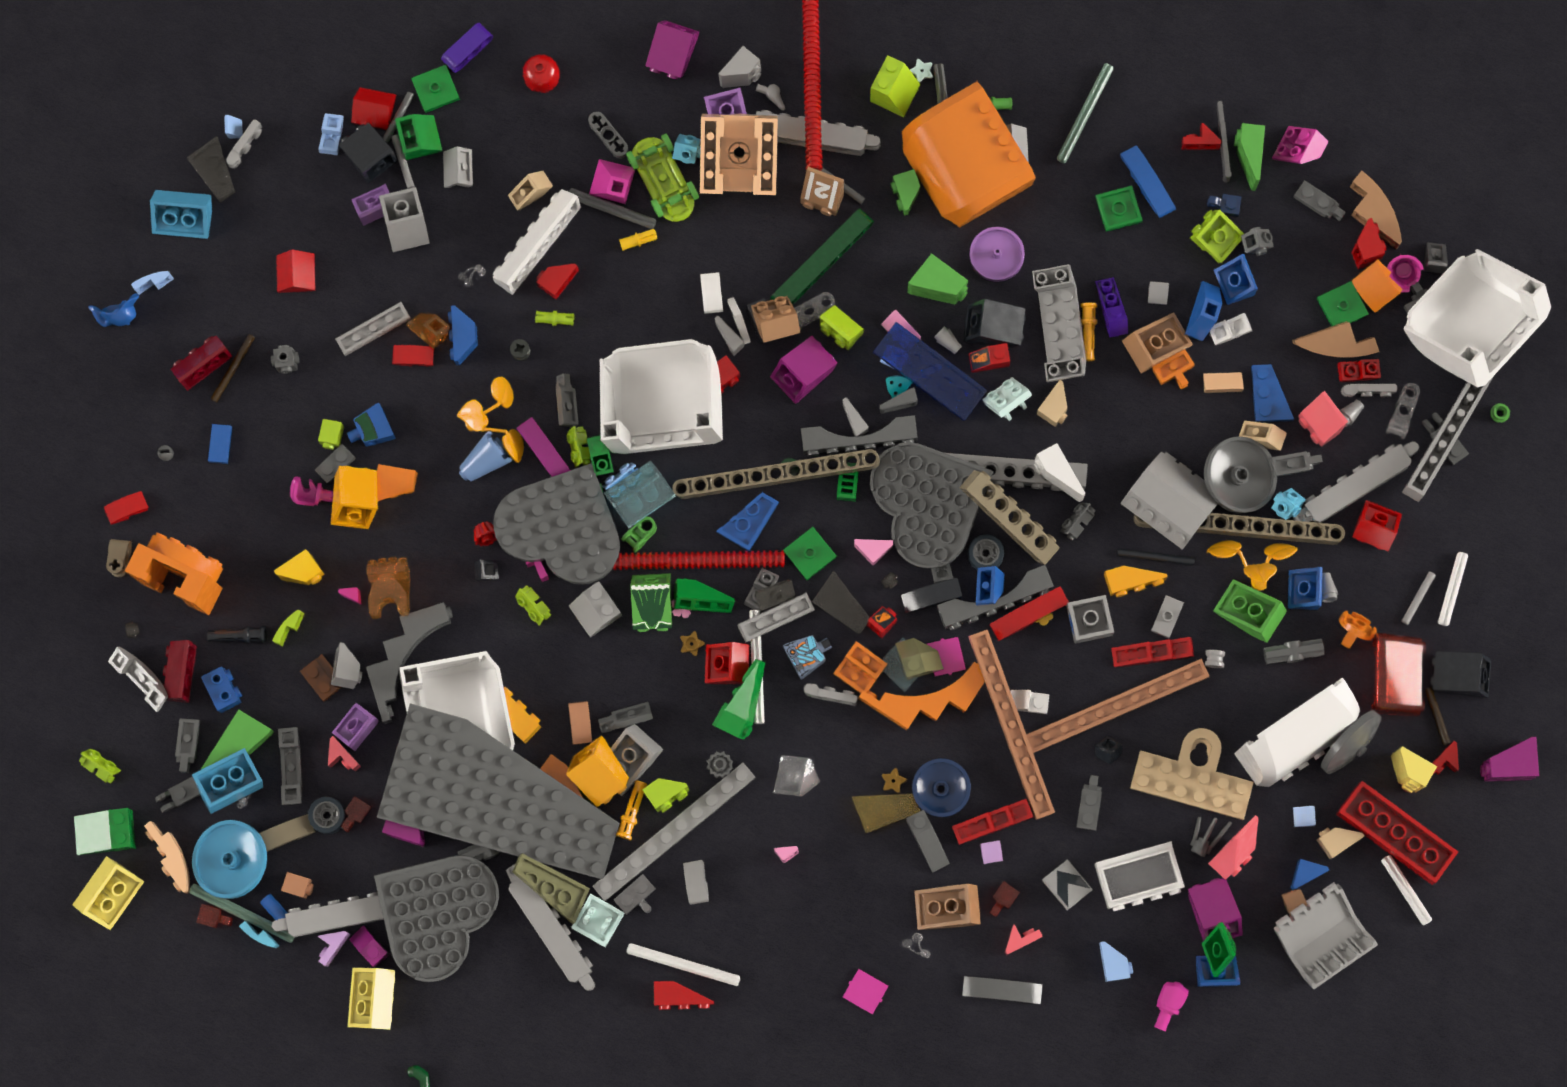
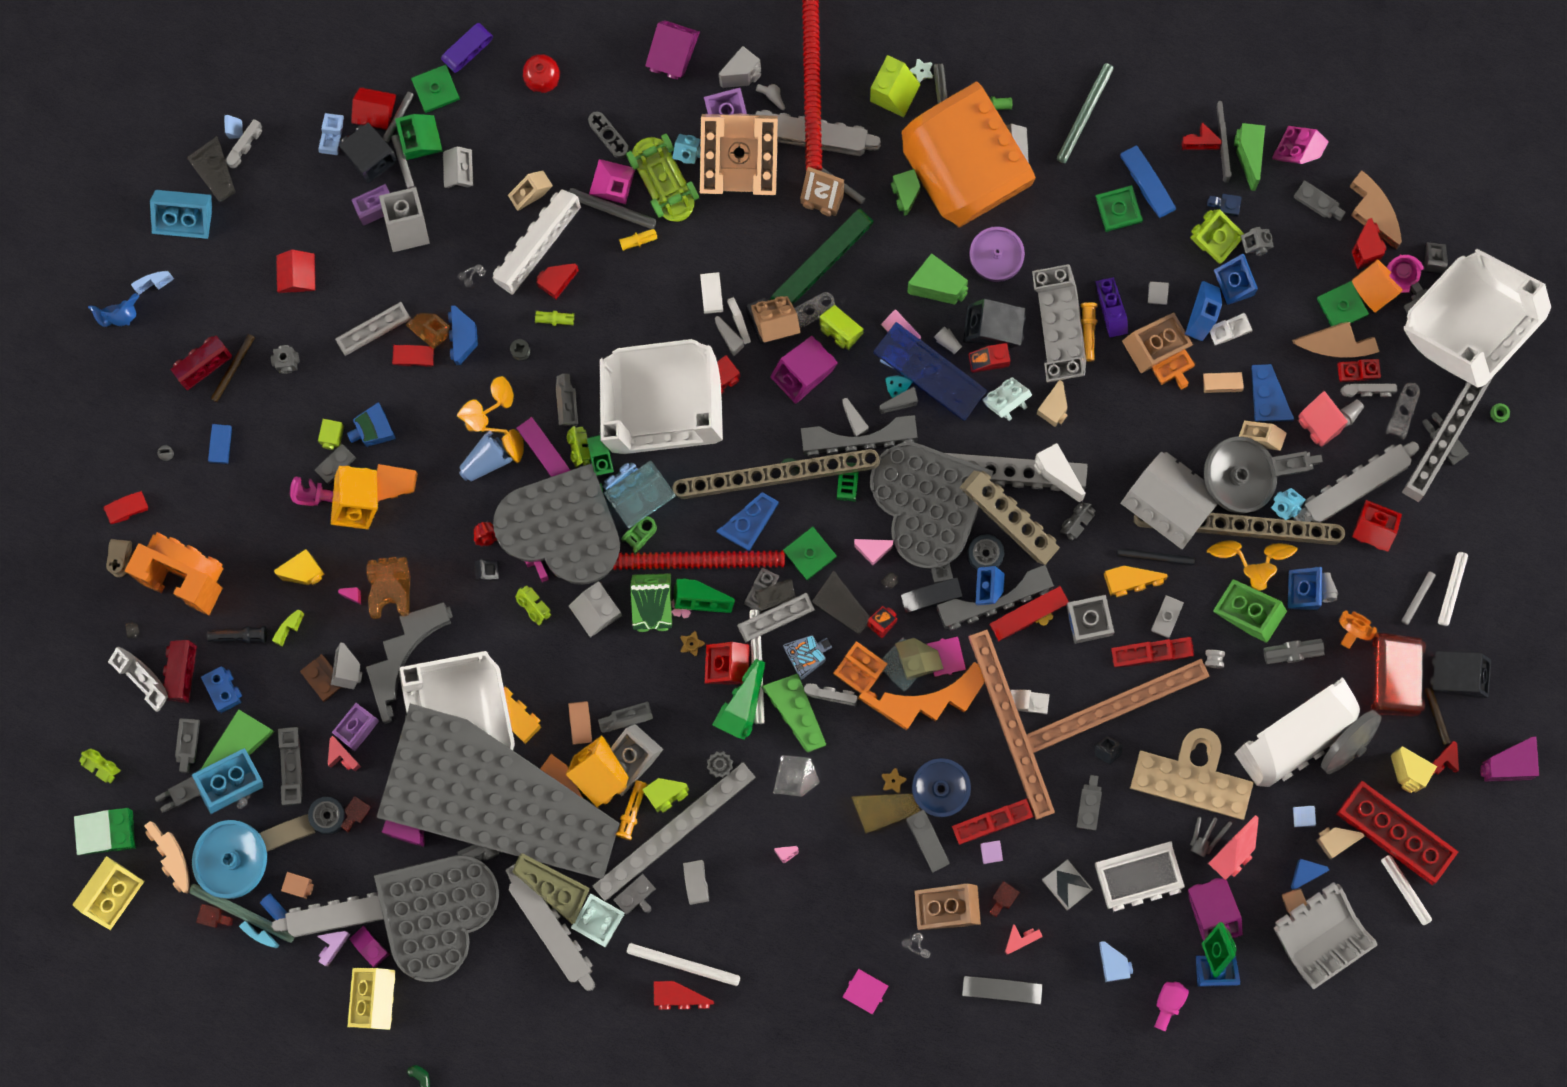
none -> bright green wing [761,674,826,753]

